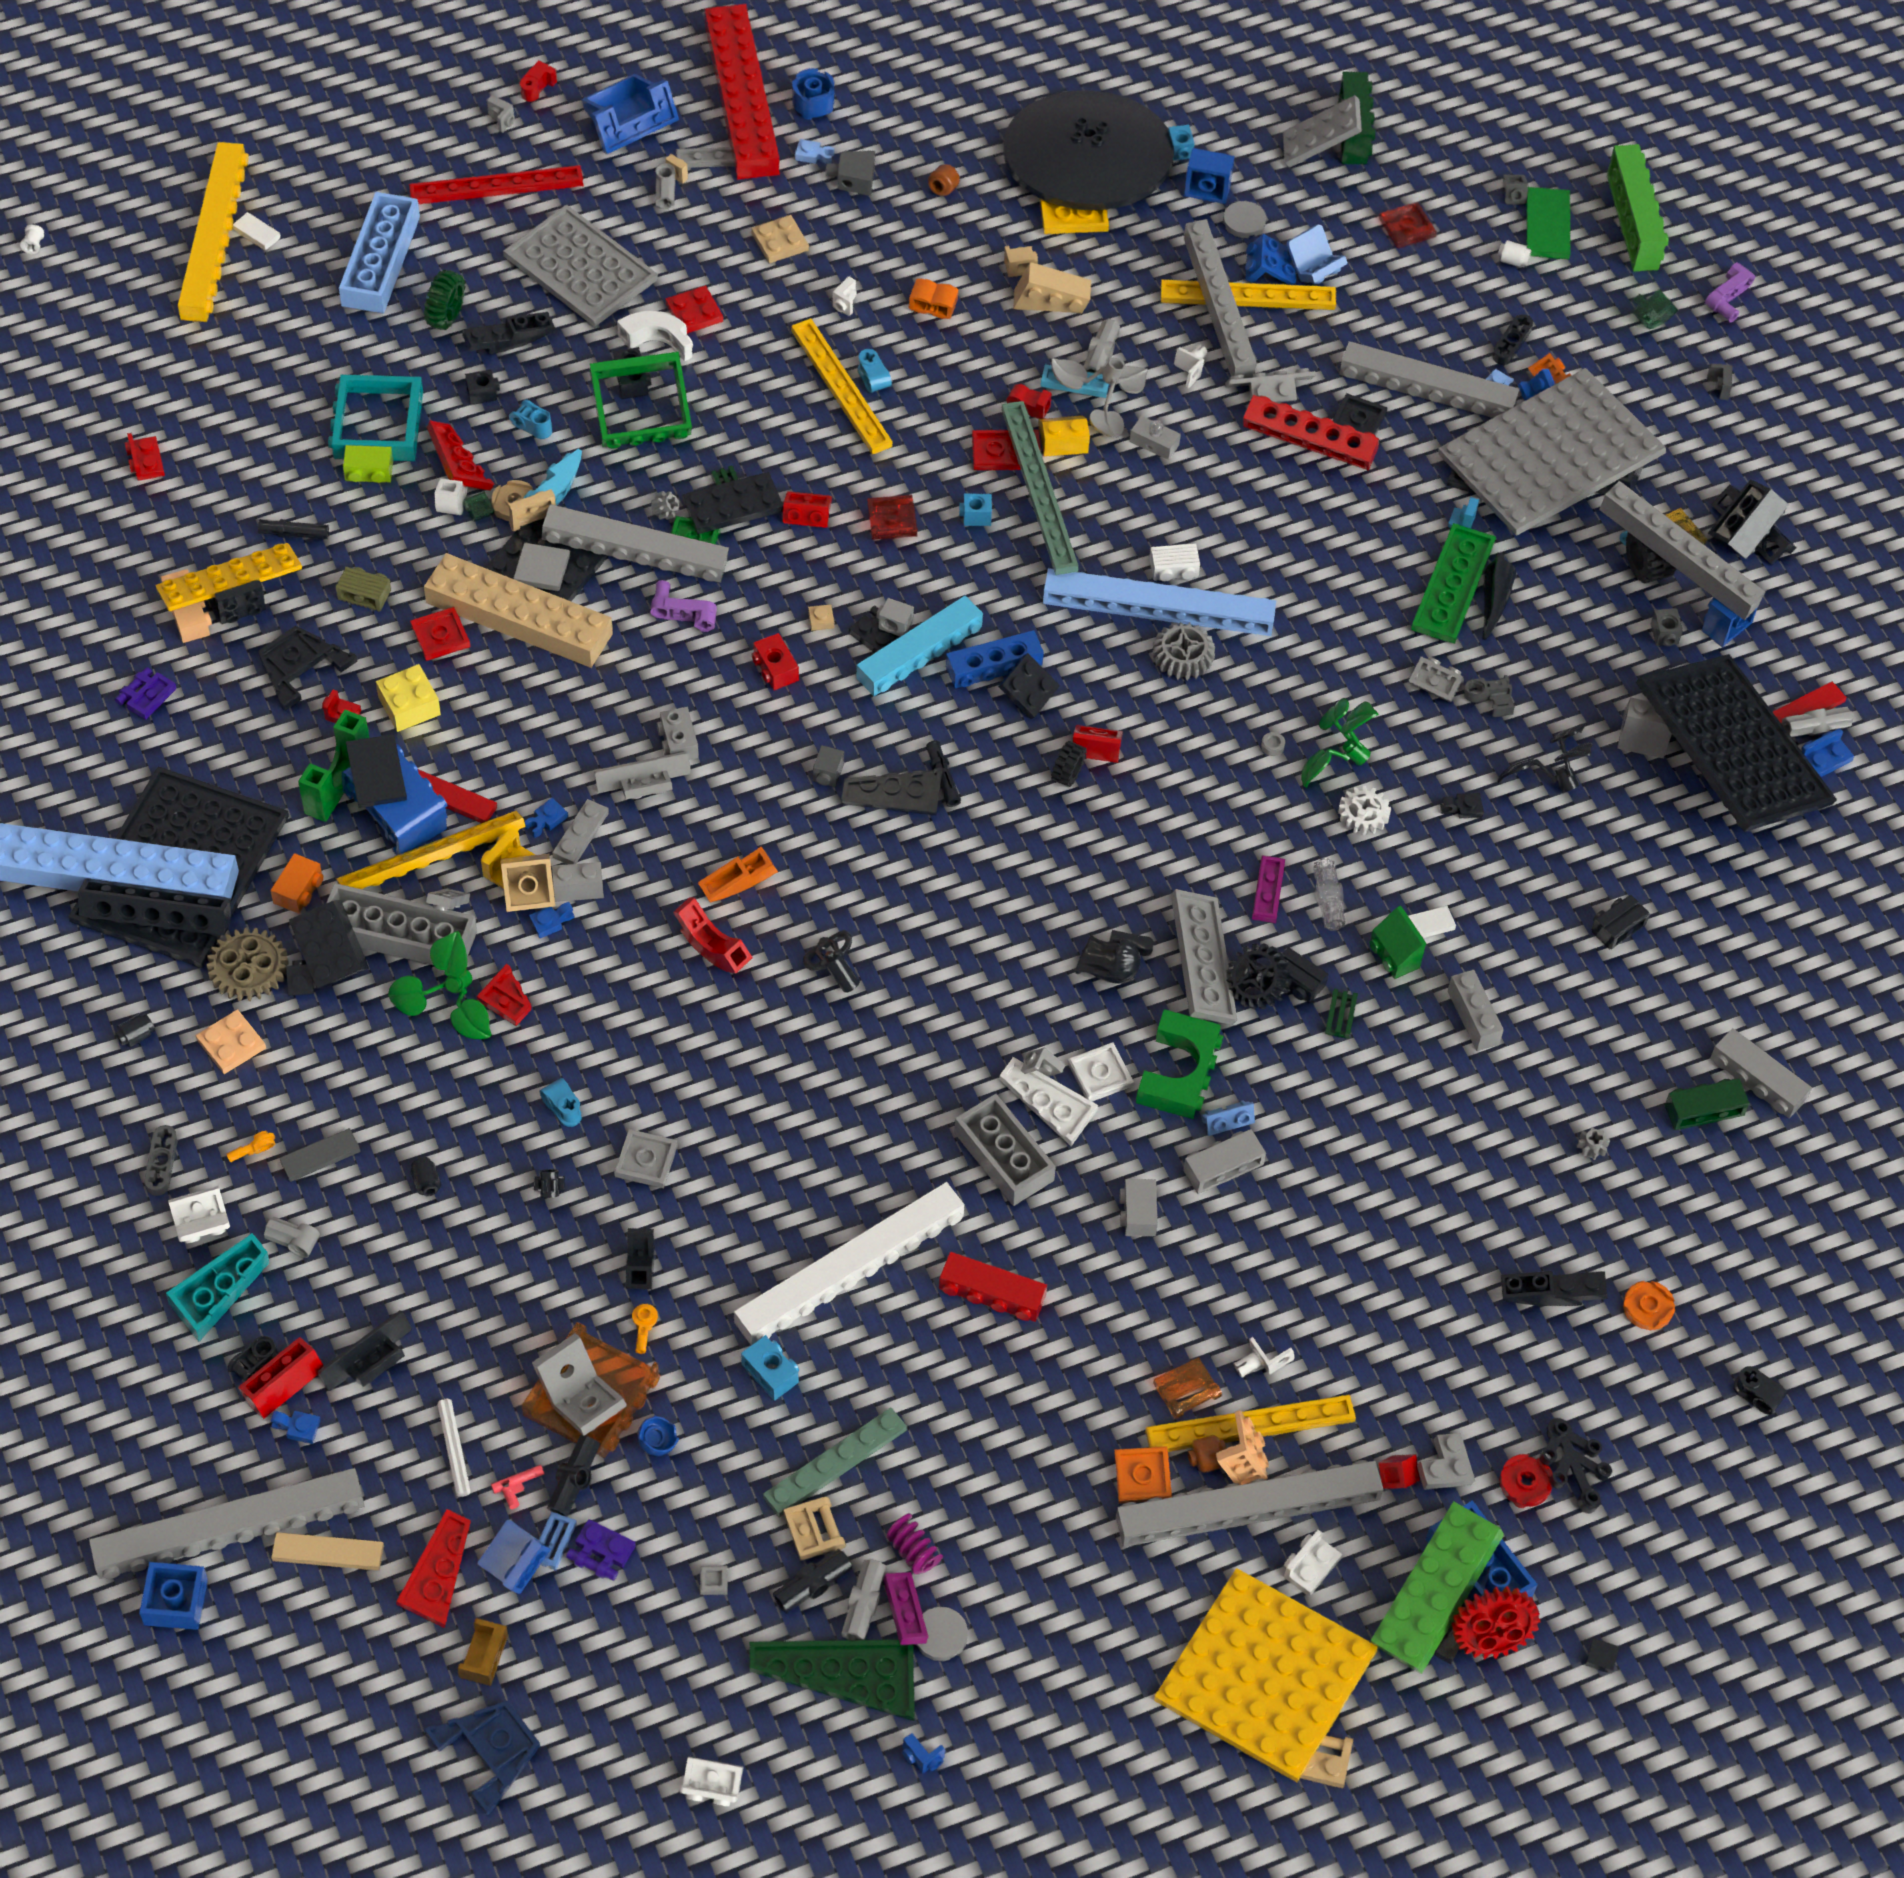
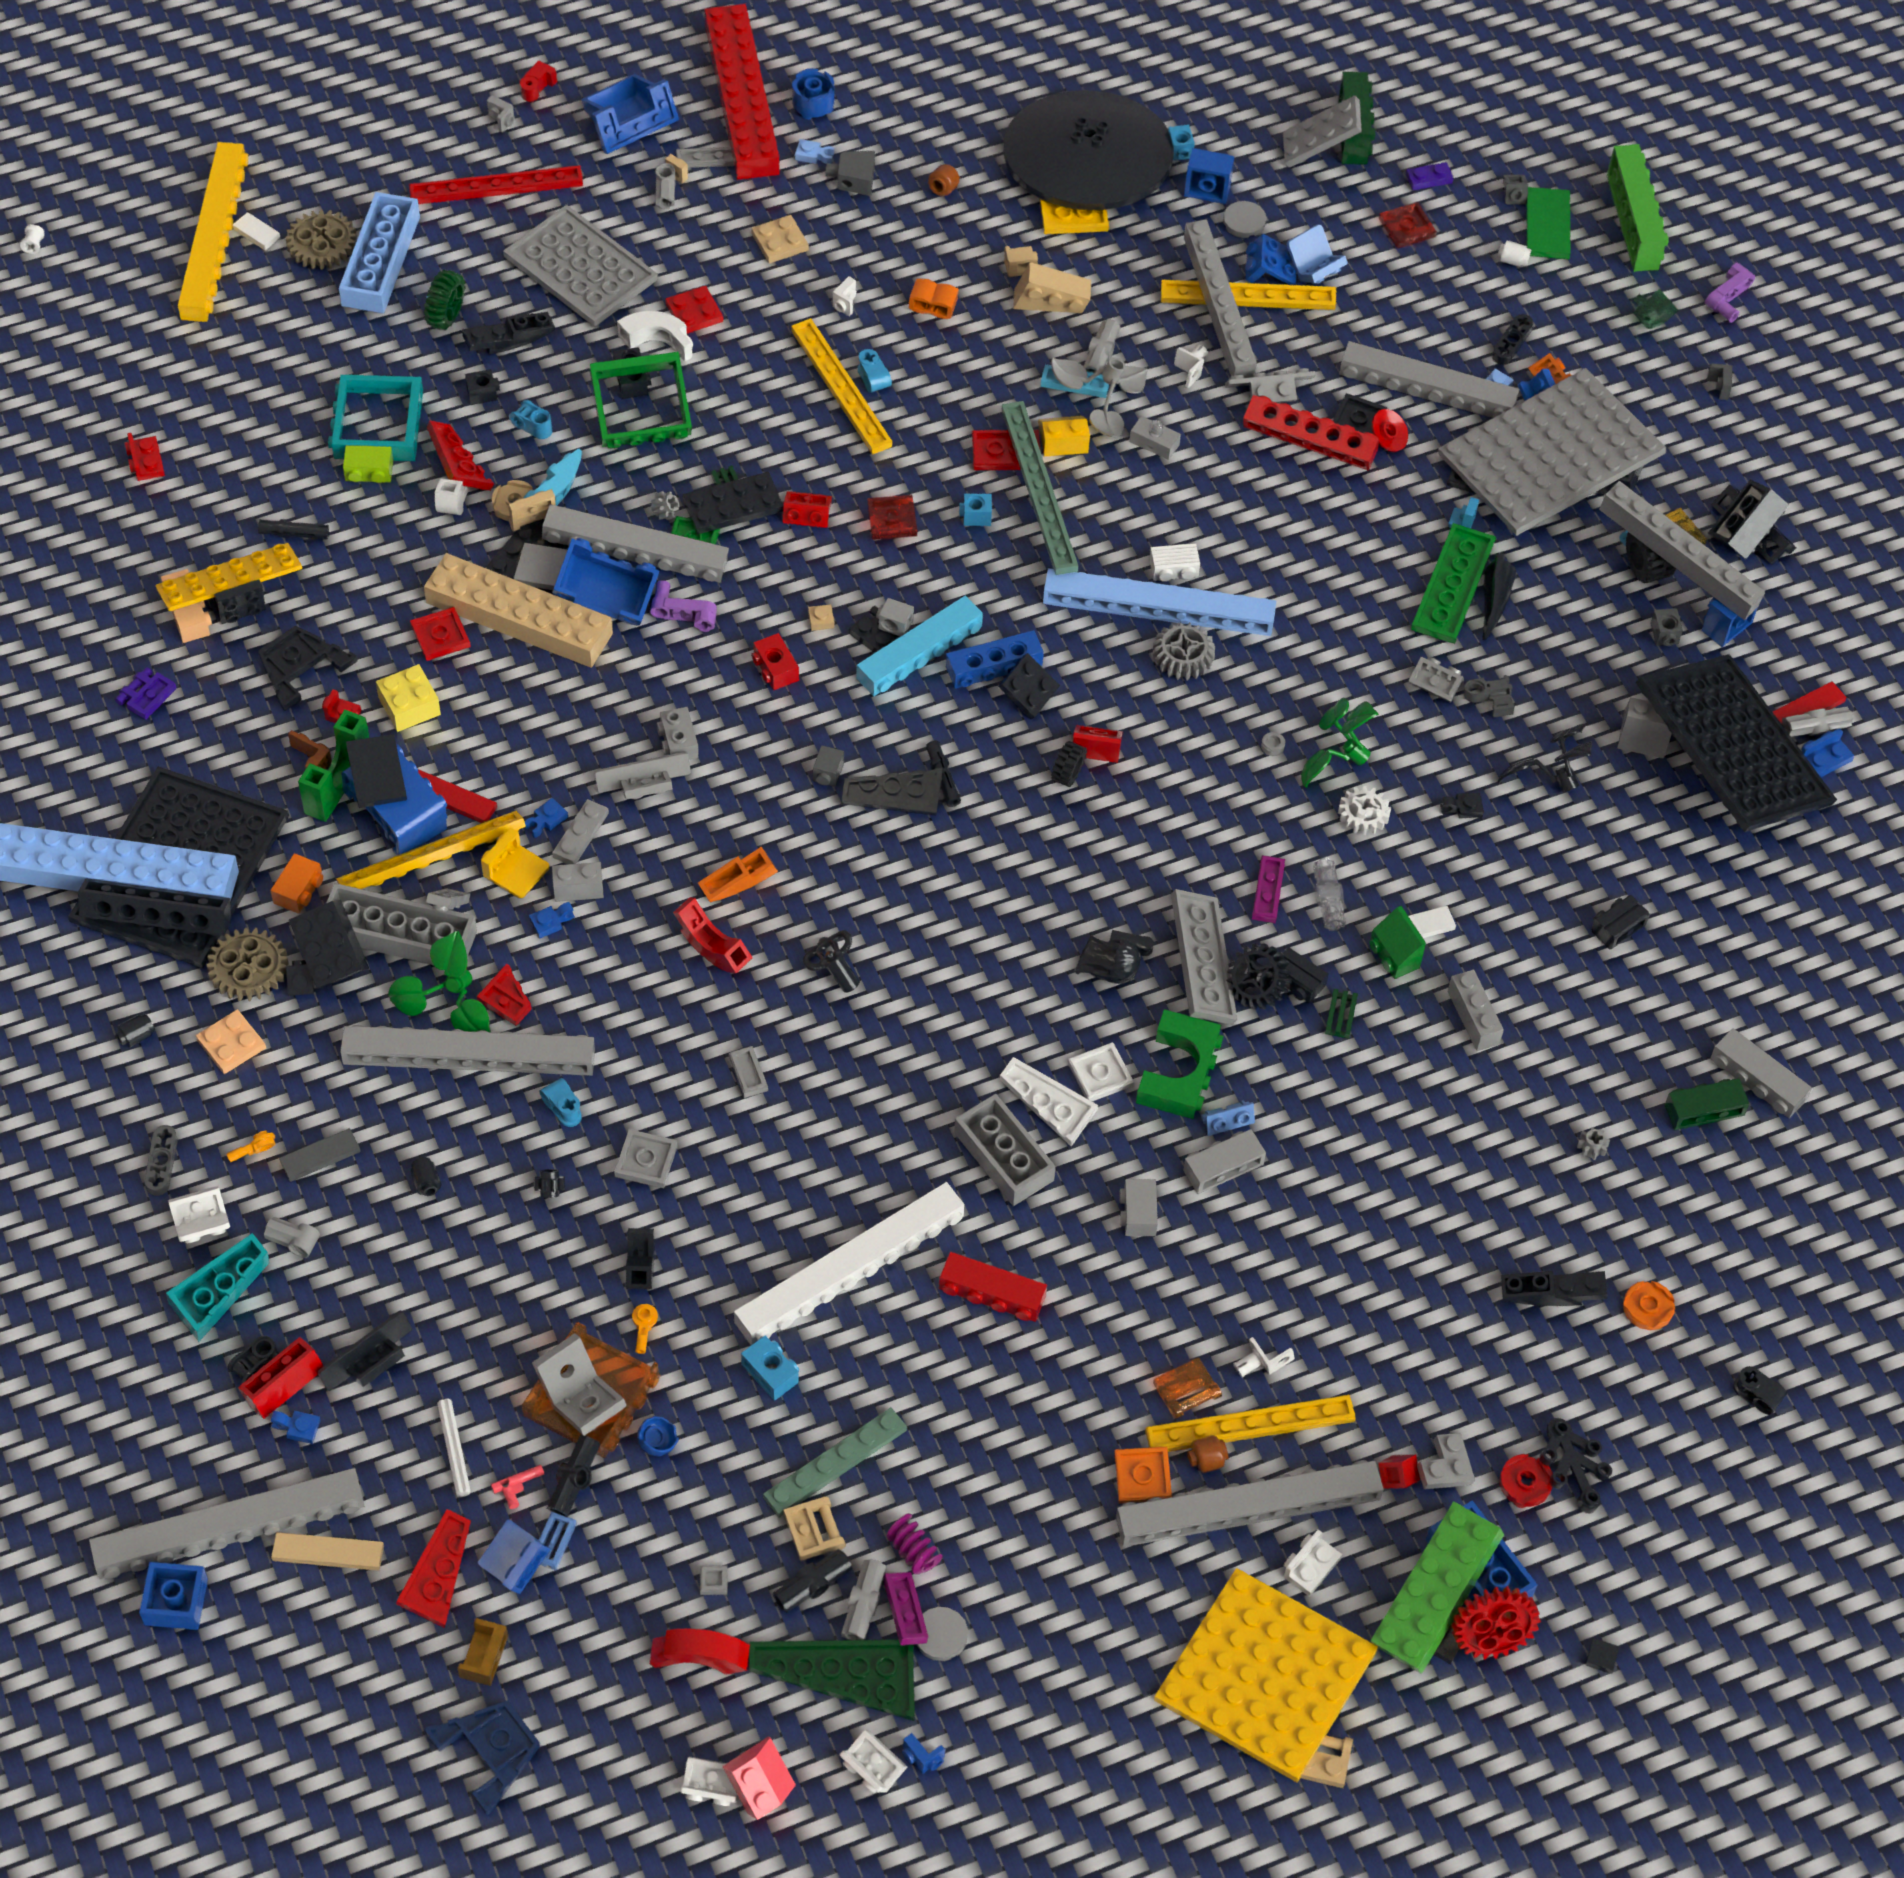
olive brick [336,566,391,611] -> none
clear green plate [463,491,495,522] -> none
tan slope [501,854,555,912] -> none
dark purple plate [566,1519,636,1581] -> none
red leg [1006,384,1052,419] -> none
light grey bracket [1021,1047,1065,1077] -> none
light nougat bracket [1216,1410,1269,1485] -> none
none -> dark tan gear [285,210,357,270]
none -> dark orange bracket [288,730,332,770]
none -> light grey brick [341,1025,595,1076]
none -> blue windscreen [552,538,659,626]
none -> red arch [649,1629,750,1675]
none -> coral slope [722,1737,796,1820]
none -> light grey tile [729,1046,768,1098]
none -> white bracket [840,1729,907,1793]
none -> red dish [1372,409,1408,452]
none -> dark purple plate [1406,162,1454,191]

